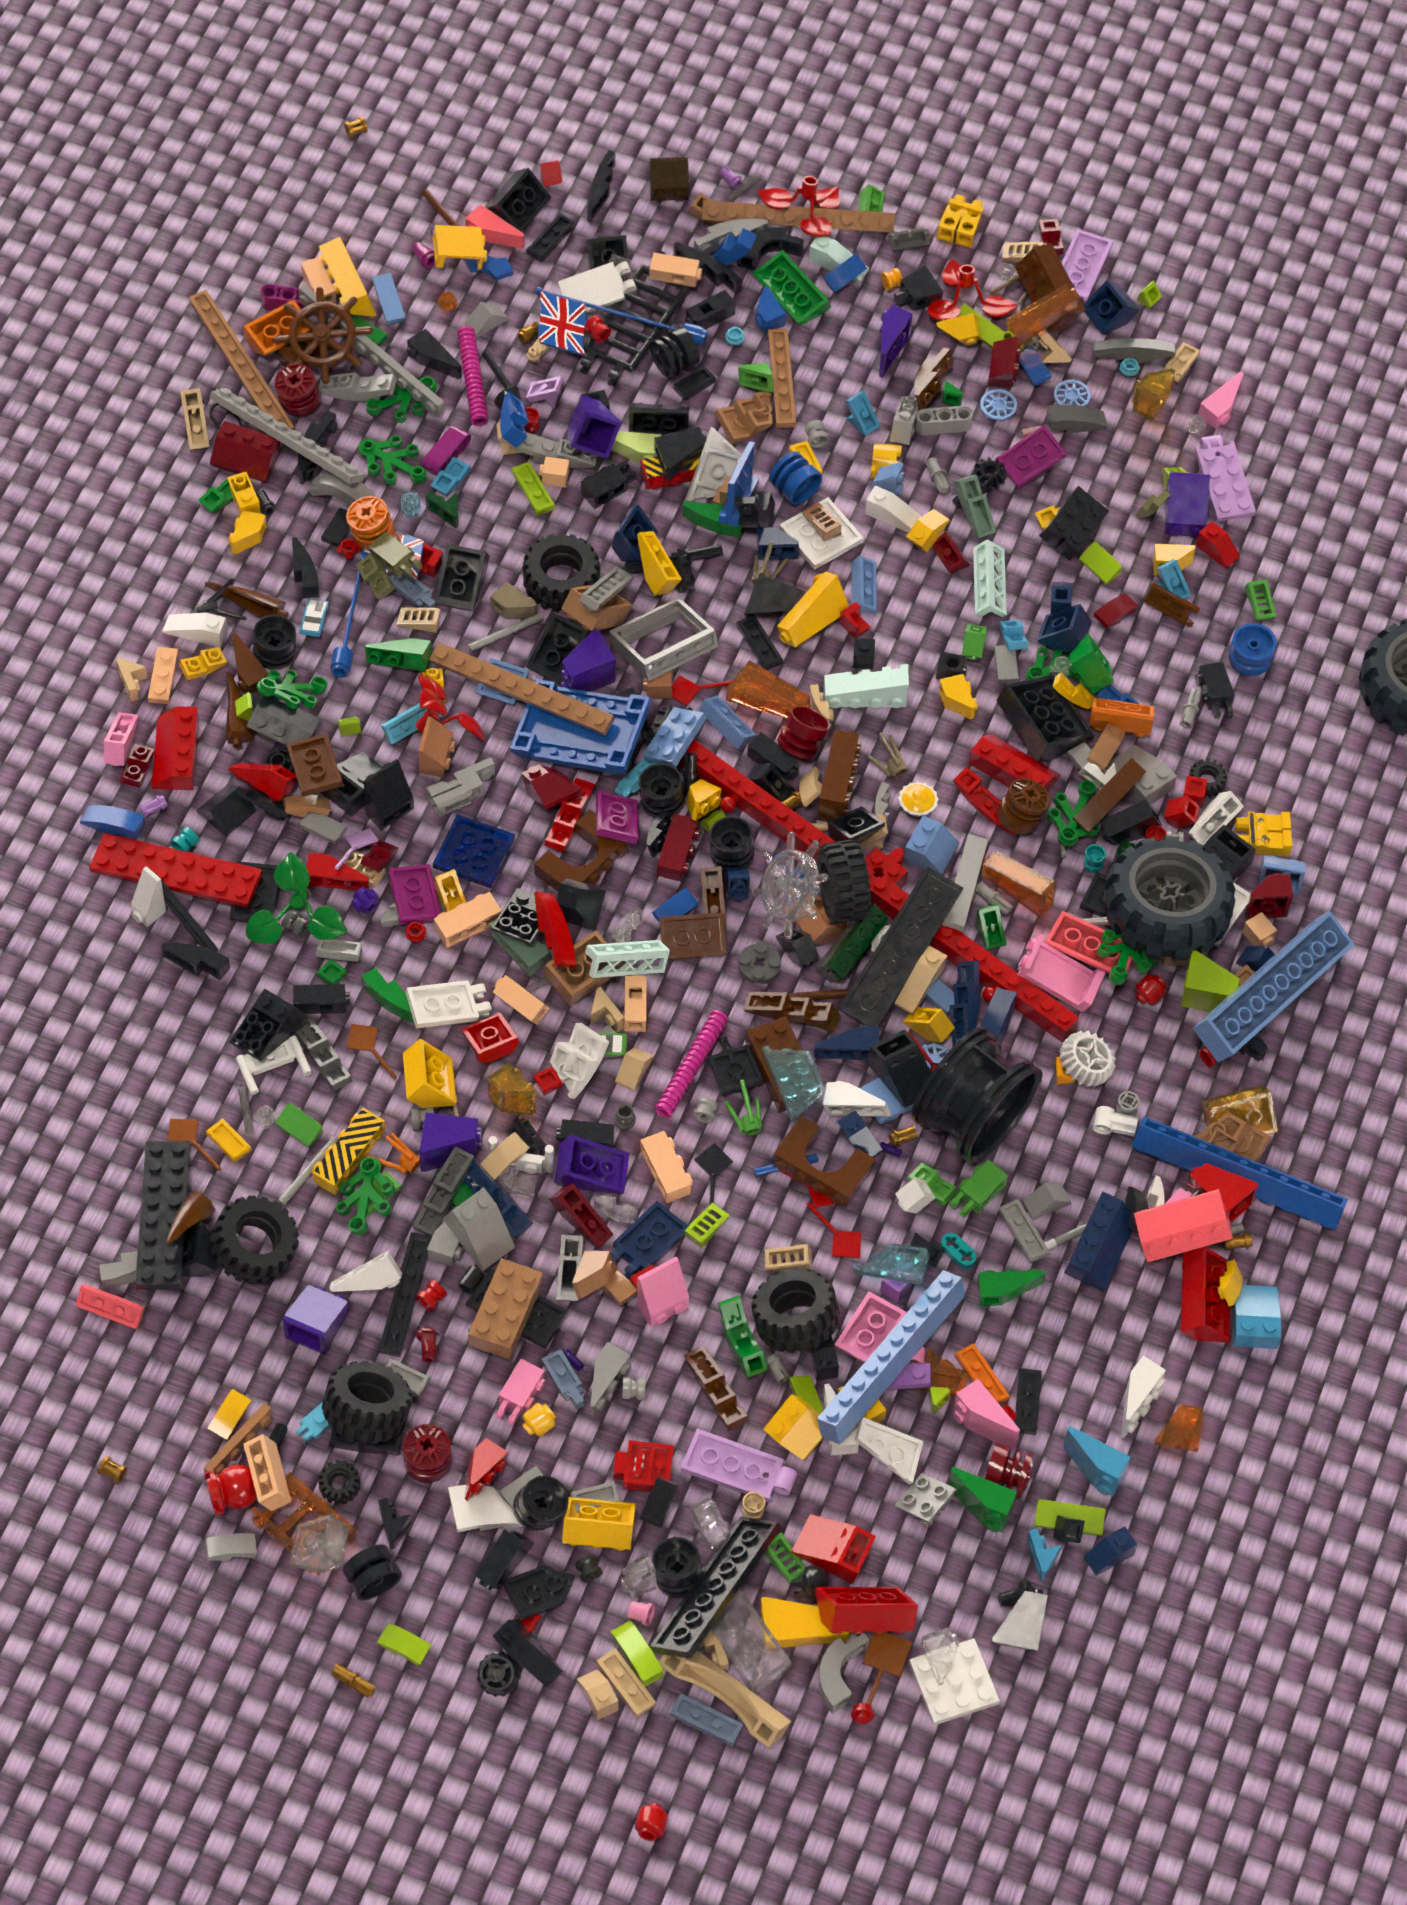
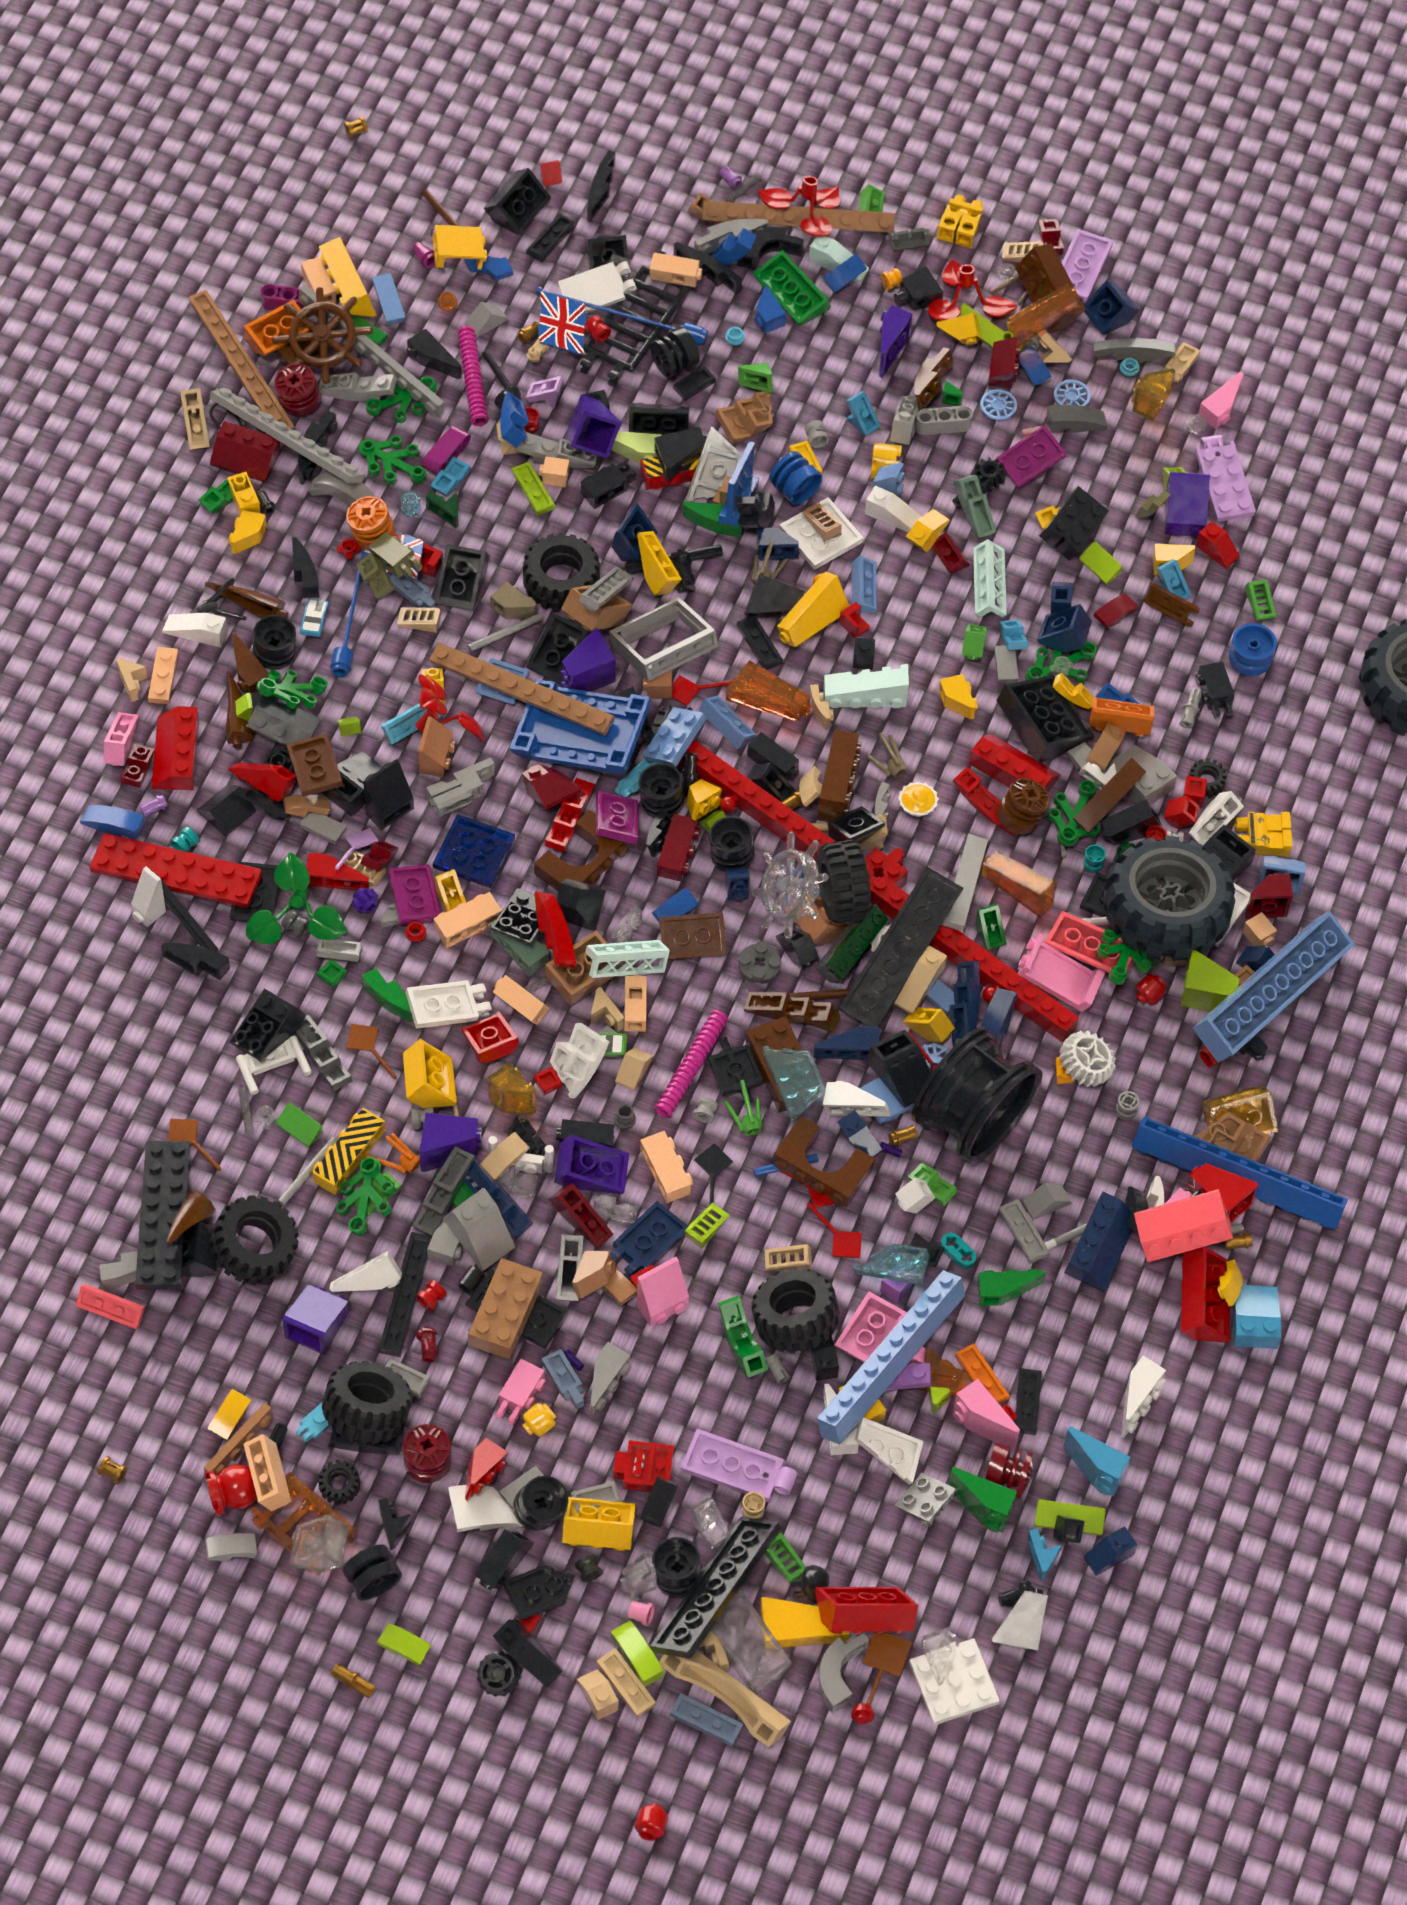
yellow slope [179,647,227,680] -> none
yellow tile [206,1118,251,1163] -> none
black brick [293,984,350,1014] -> none
black tile [321,507,351,547] -> none
green slope [365,638,432,671] -> none
coral slope [466,205,525,249] -> none
light grey wheel [622,1377,646,1400] -> none
dark brown slope [649,157,689,201] -> none
reddish brown slope [684,1346,748,1431] -> none
black brick [685,290,736,330] -> none
reddish brown slope [700,866,727,930] -> none
yellow slope [763,1394,823,1460] -> none
medium nougat plate [768,329,796,428] -> none
dark red wheel [777,706,831,759] -> none
lime slope [789,1376,824,1414] -> none
slope [791,1514,876,1584] -> none
medium blue slope [904,816,959,875] -> none
light grey axle [925,458,950,493] -> none
black brick [936,651,968,680] -> none
bright green hinge [949,1160,1008,1217] -> none
light grey axle [974,881,1013,915] -> none
green slope [1069,634,1114,694] -> none
white piece [1093,1106,1138,1137] -> none
lime slope [1137,281,1162,308] -> none
clear orange wing [1154,1404,1203,1452] -> none

